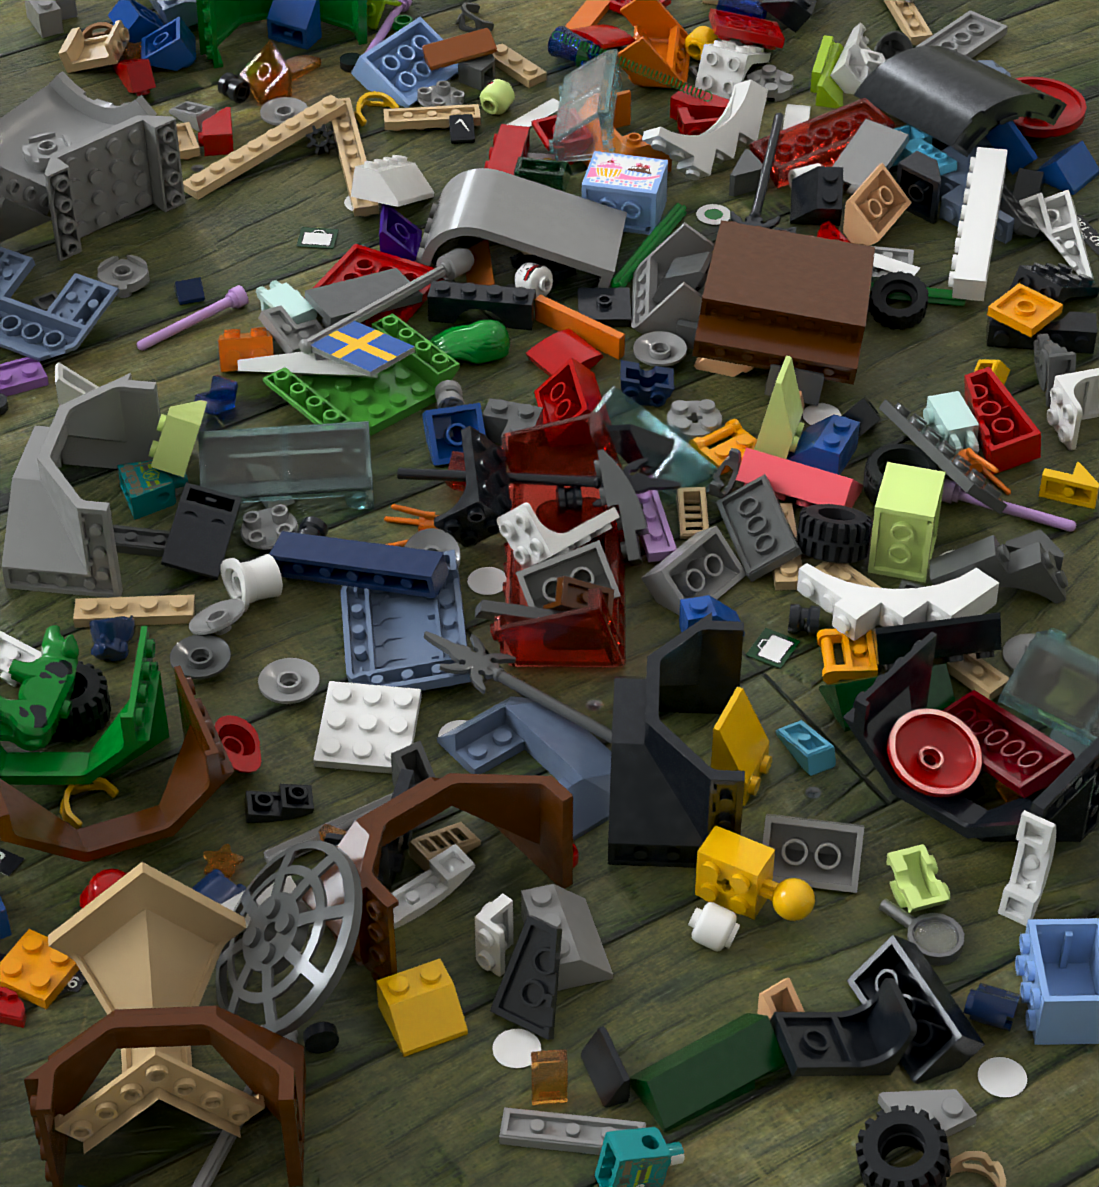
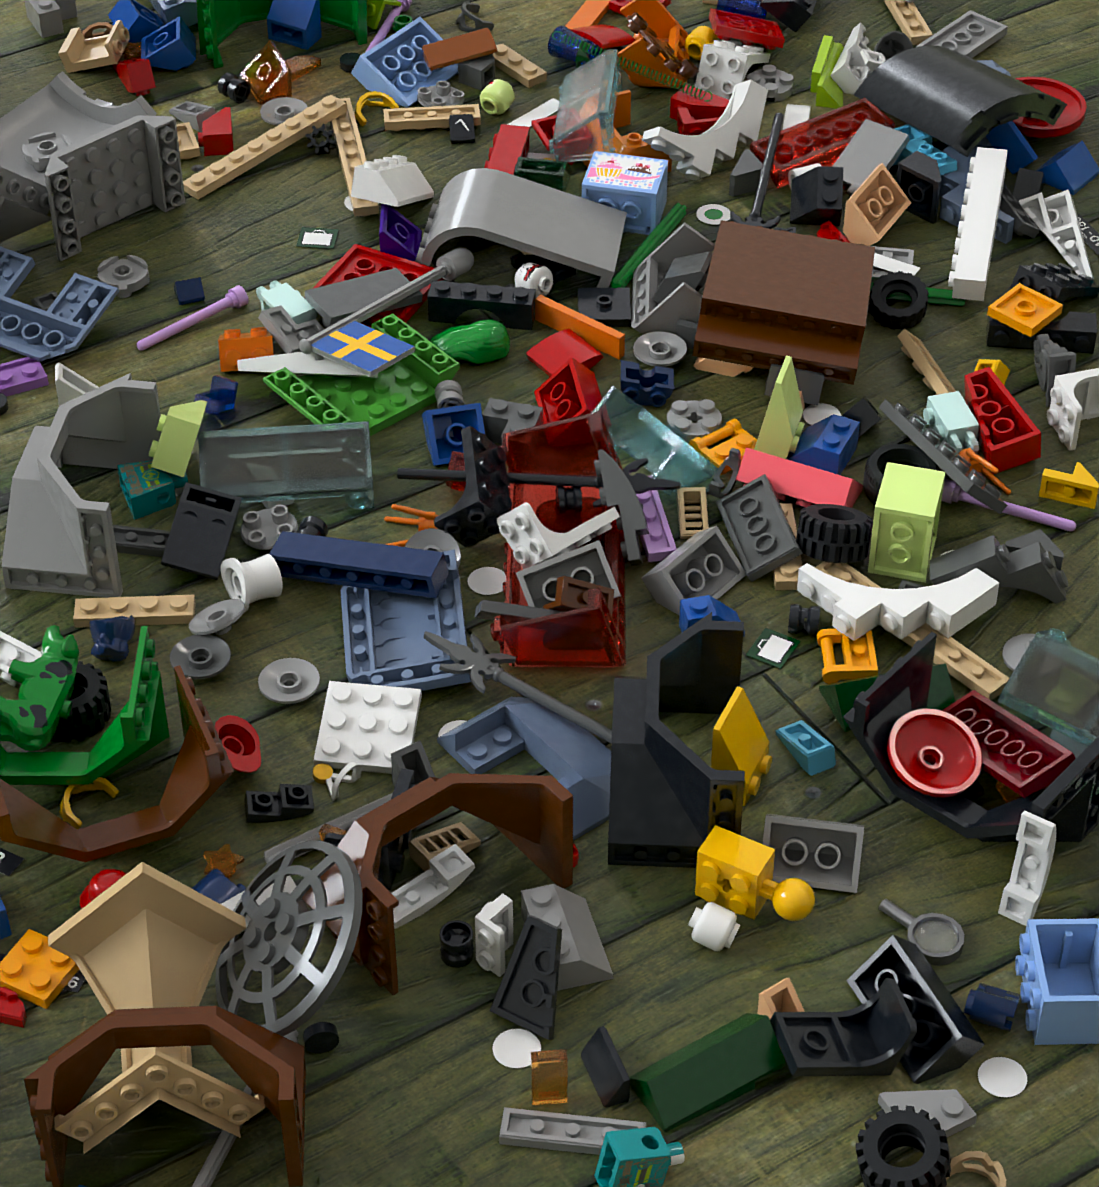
yellow slope [376,959,468,1057] -> none
dark orange slope [466,239,495,285] -> none
black slope [597,424,675,477] -> none
black slope [872,612,1002,671] -> none
yellowish green cylinder [886,844,950,913] -> none
none -> white piece [312,761,362,801]
none -> black wheel [439,920,474,968]
none -> reddish brown plant [626,12,699,80]
none -> tan plate [897,329,956,395]

